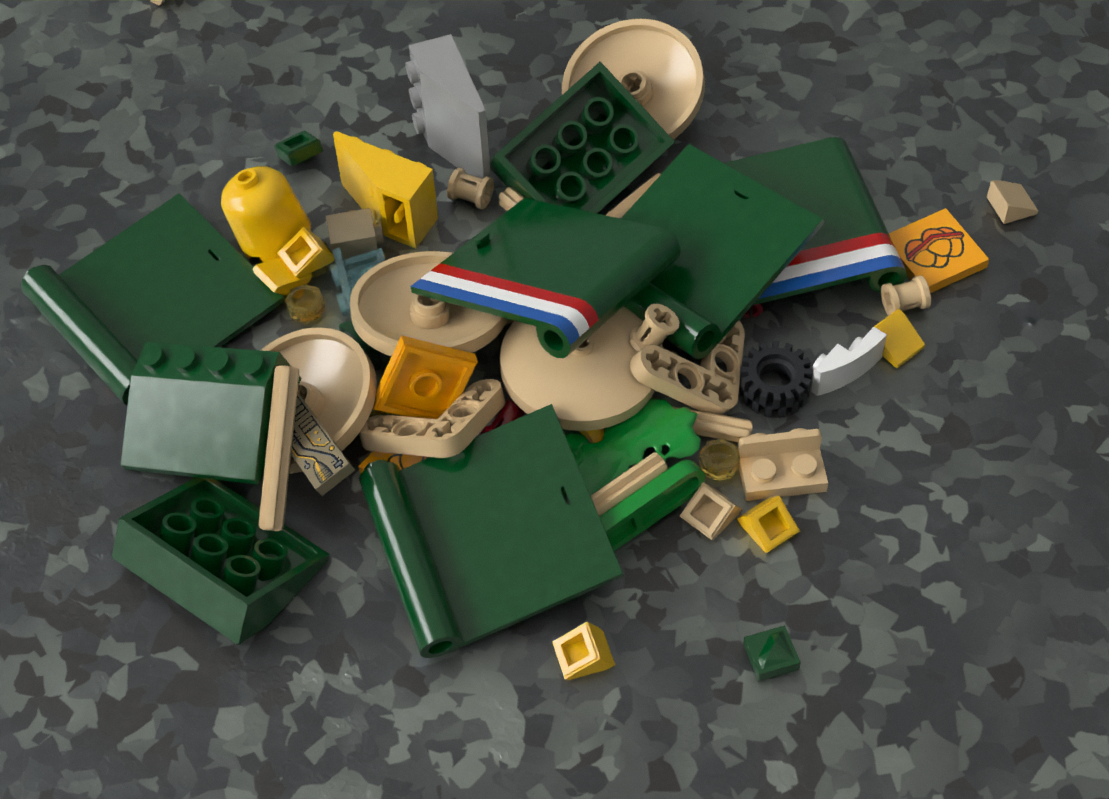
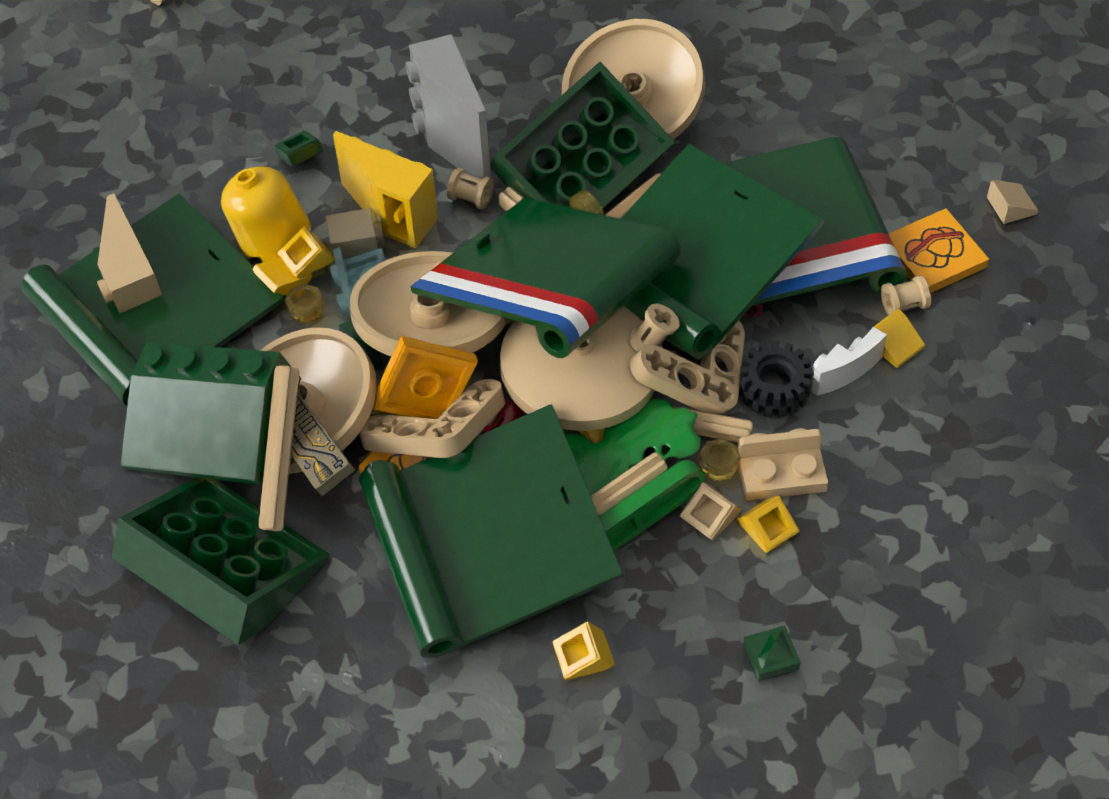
none -> tan slope [97,193,162,313]
none -> clear yellow tile [569,190,604,215]

